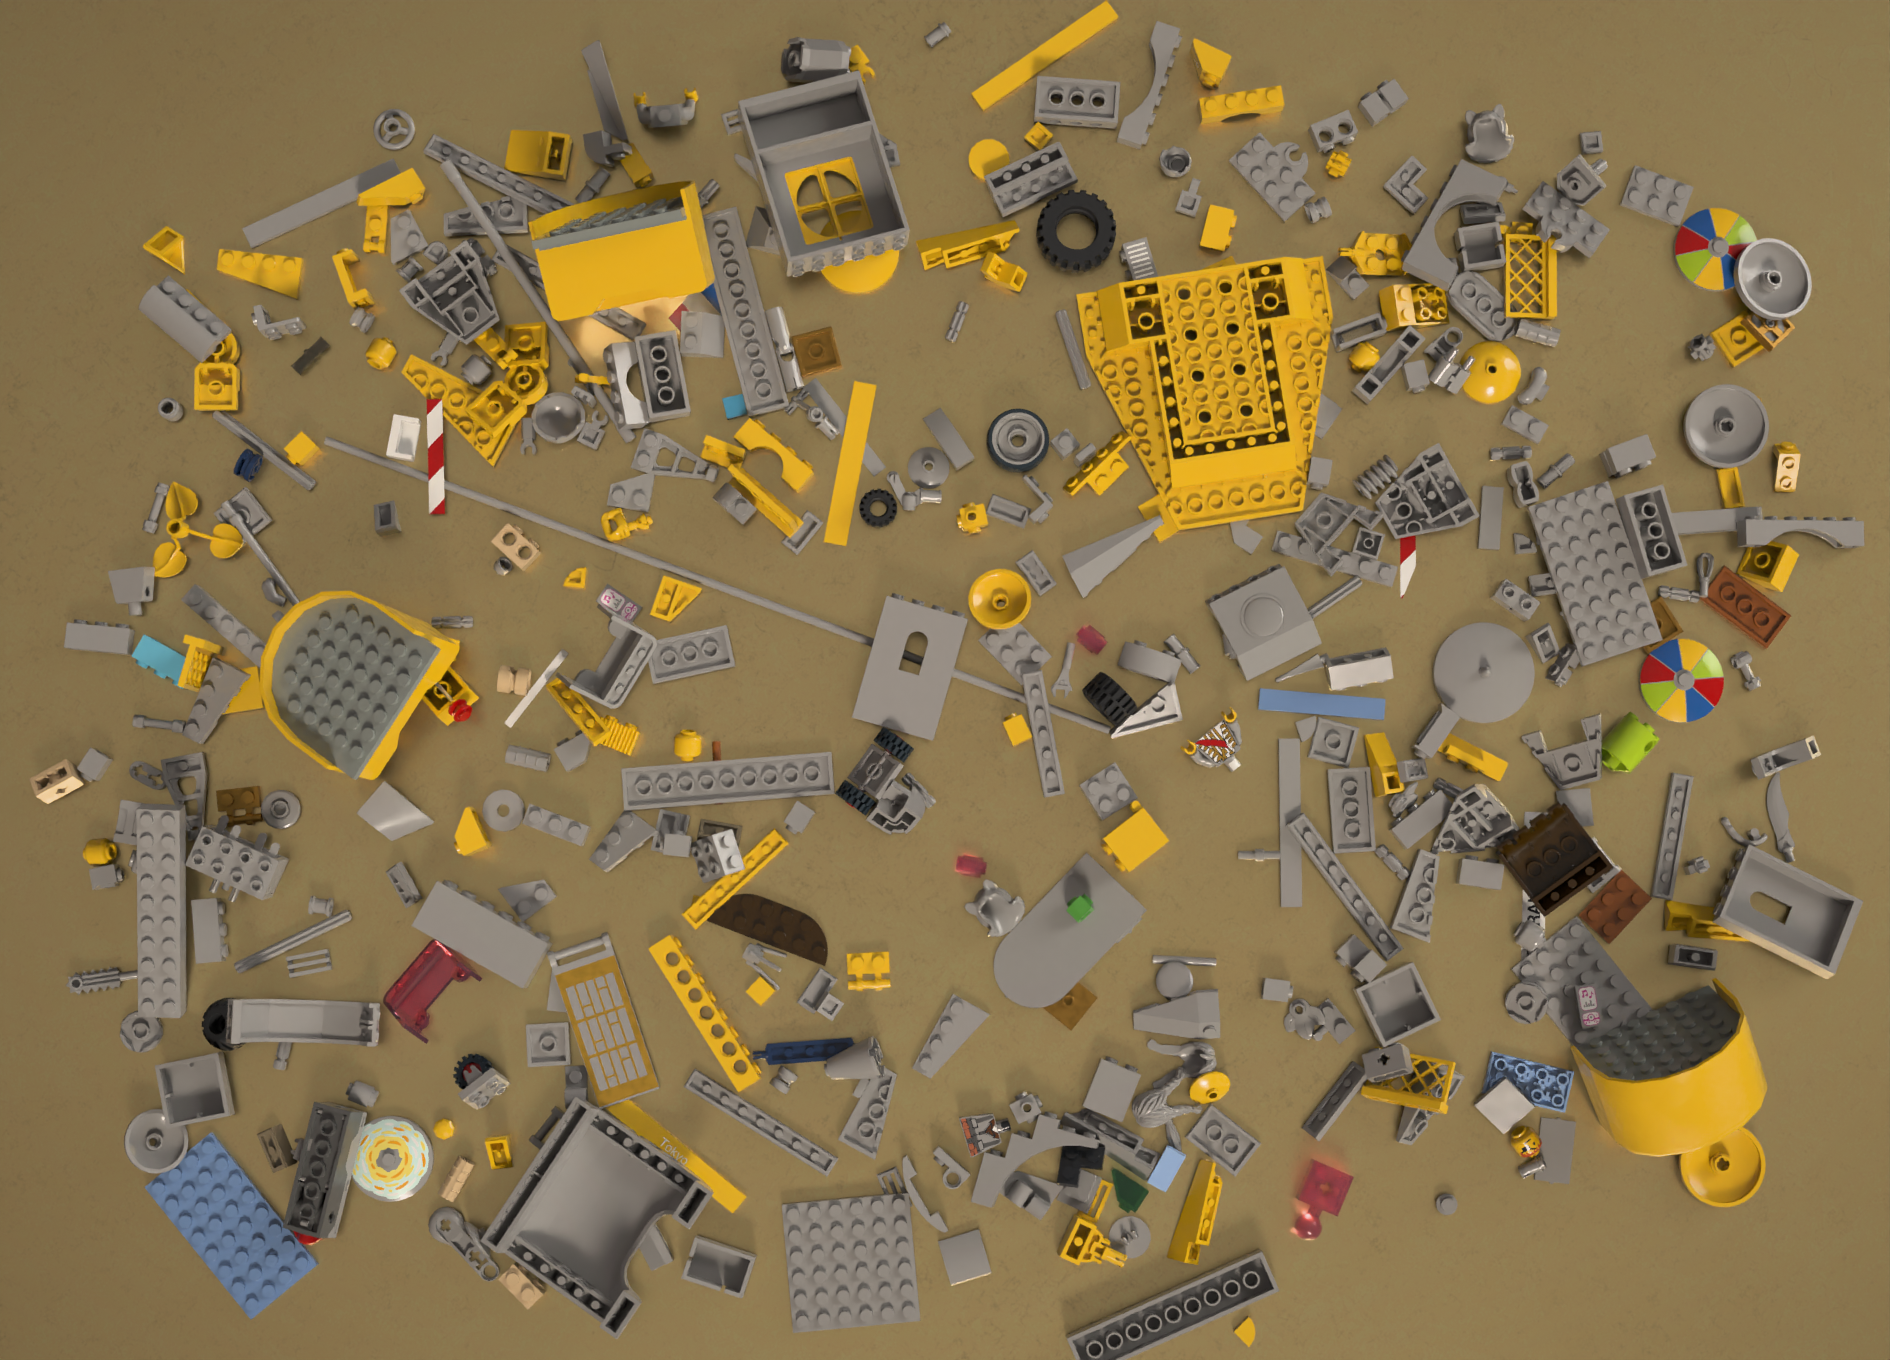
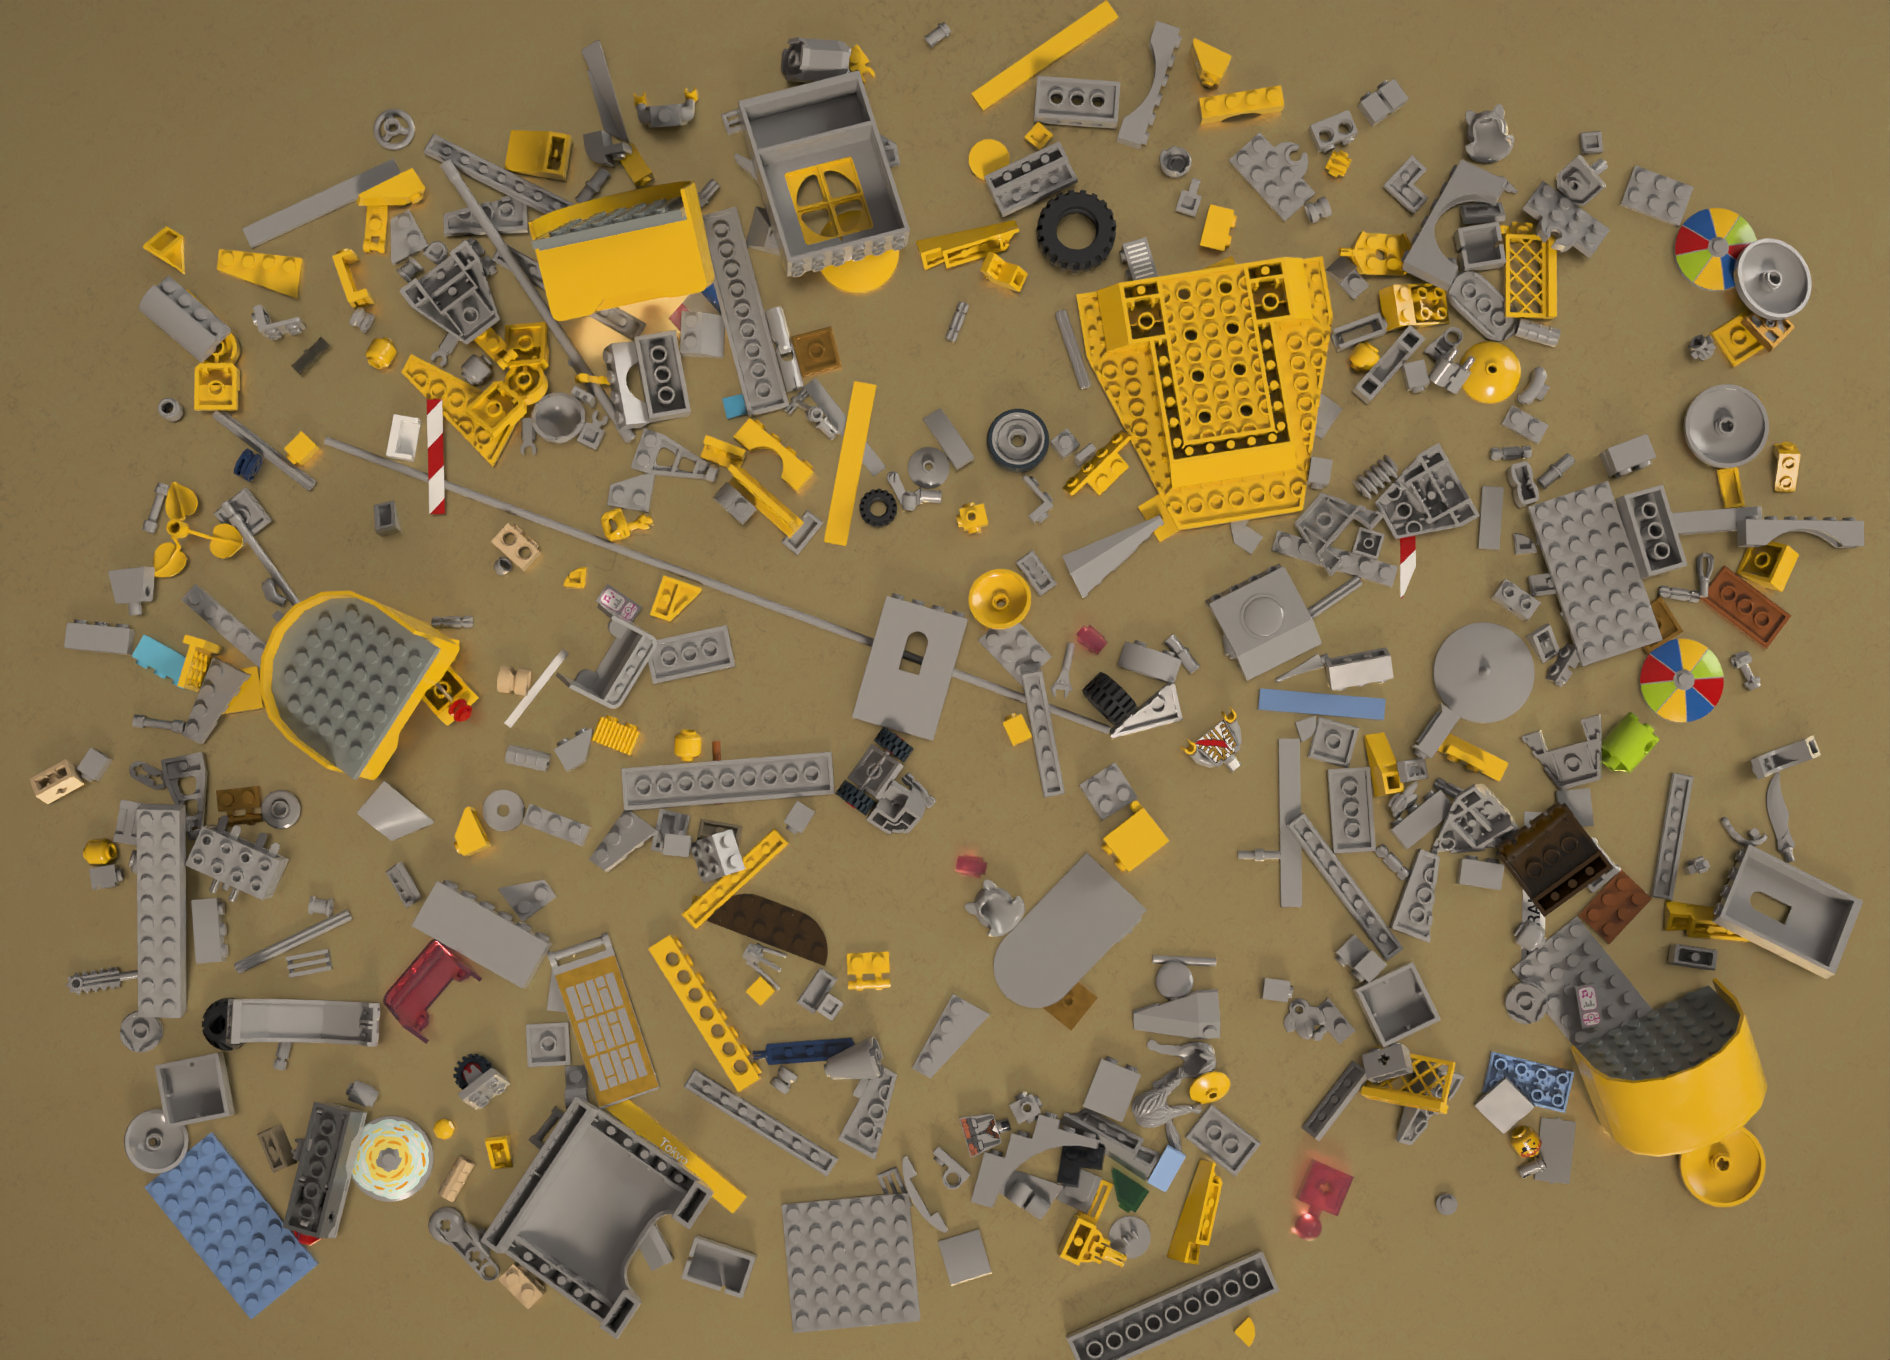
yellow plate [546,674,612,747] -> none
light grey tile [986,494,1031,529] -> none
bright green plate [1066,893,1094,923] -> none

